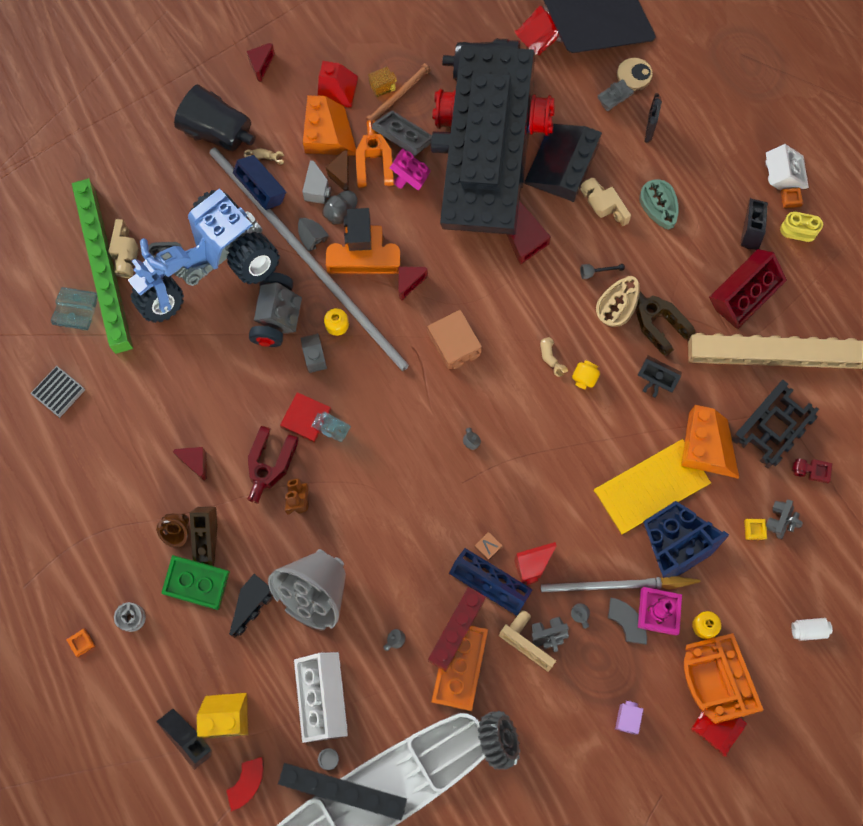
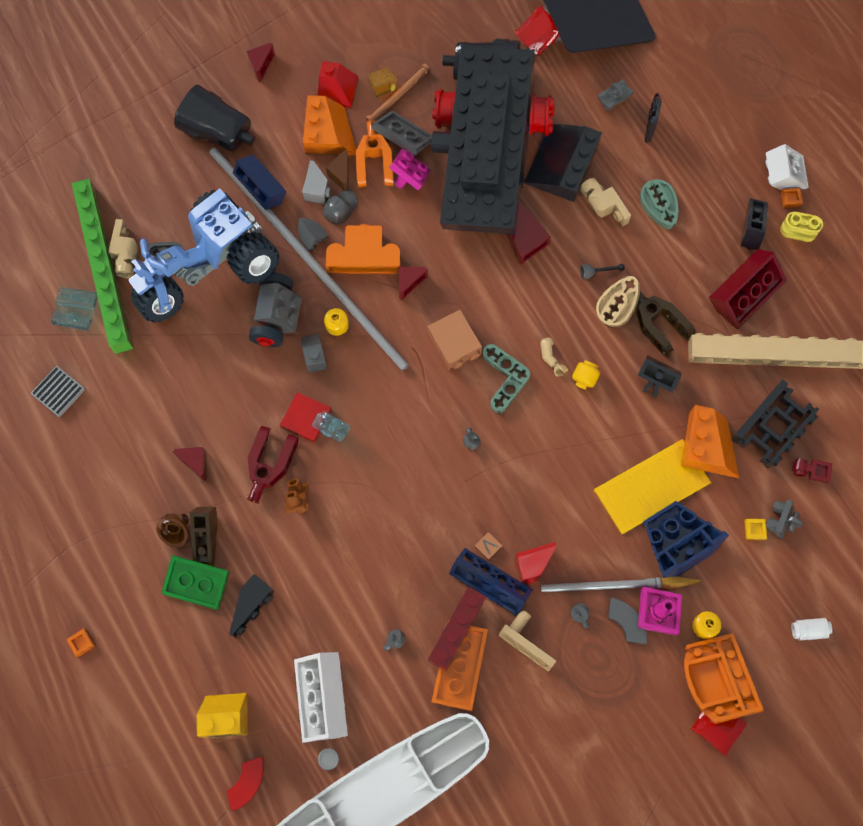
light grey wheel [114,602,146,632] -> none
black slope [156,709,212,770] -> none
tan arm [244,148,285,165] -> none
light grey cone [268,549,346,630] -> none
black brick [278,763,408,820] -> none
black brick [344,208,372,251] -> none
dark grey gear [478,711,520,770] -> none
dark grey hips [532,617,569,653] -> none
lavender brick [615,701,643,735] -> none
tan tile [617,58,652,91] -> none
none -> sand green beam [483,344,530,414]

